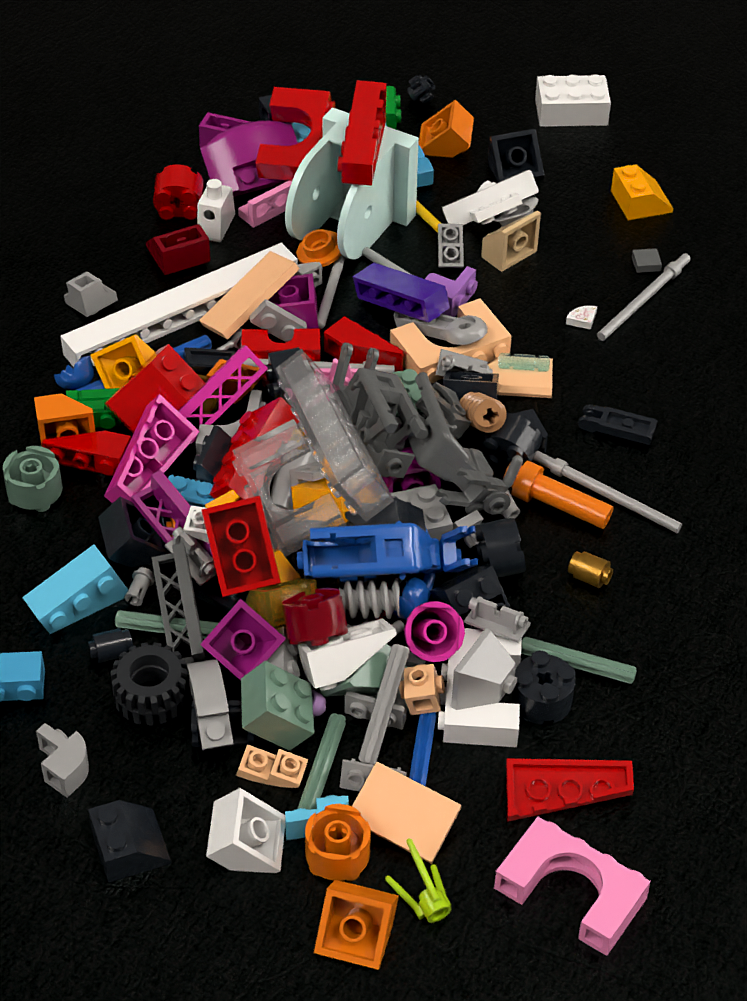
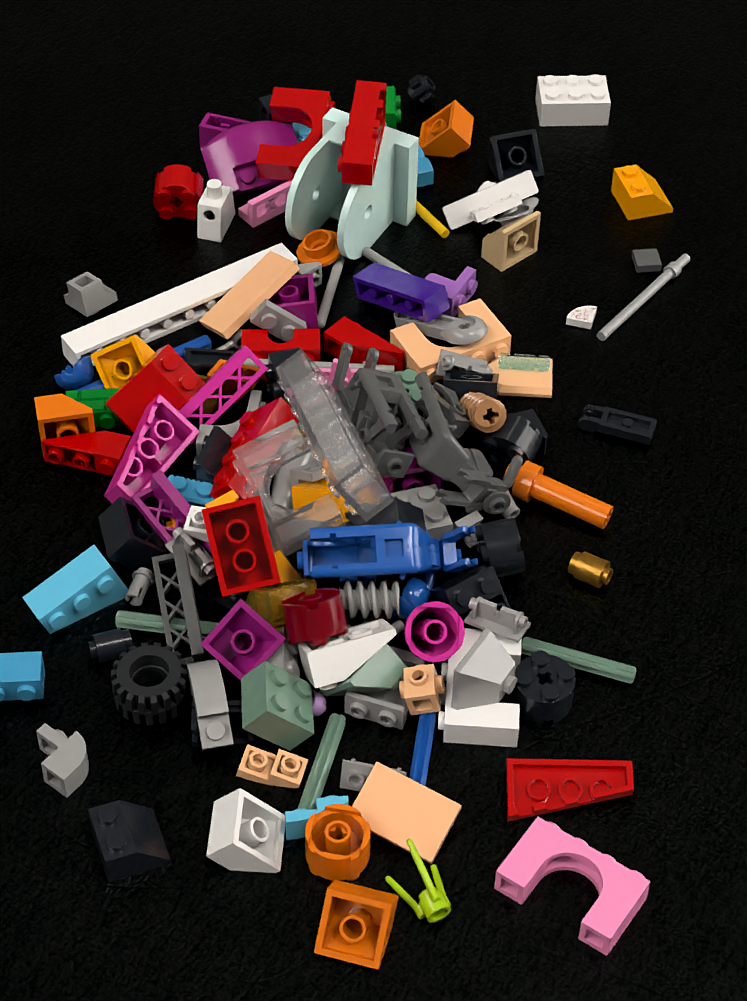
sand green brick [3,446,63,512] -> none
dark red slope [146,224,210,275] -> none
light grey axle [358,644,410,765] -> none
light grey slope [438,224,463,268] -> none
light grey bar [533,451,682,533] -> none

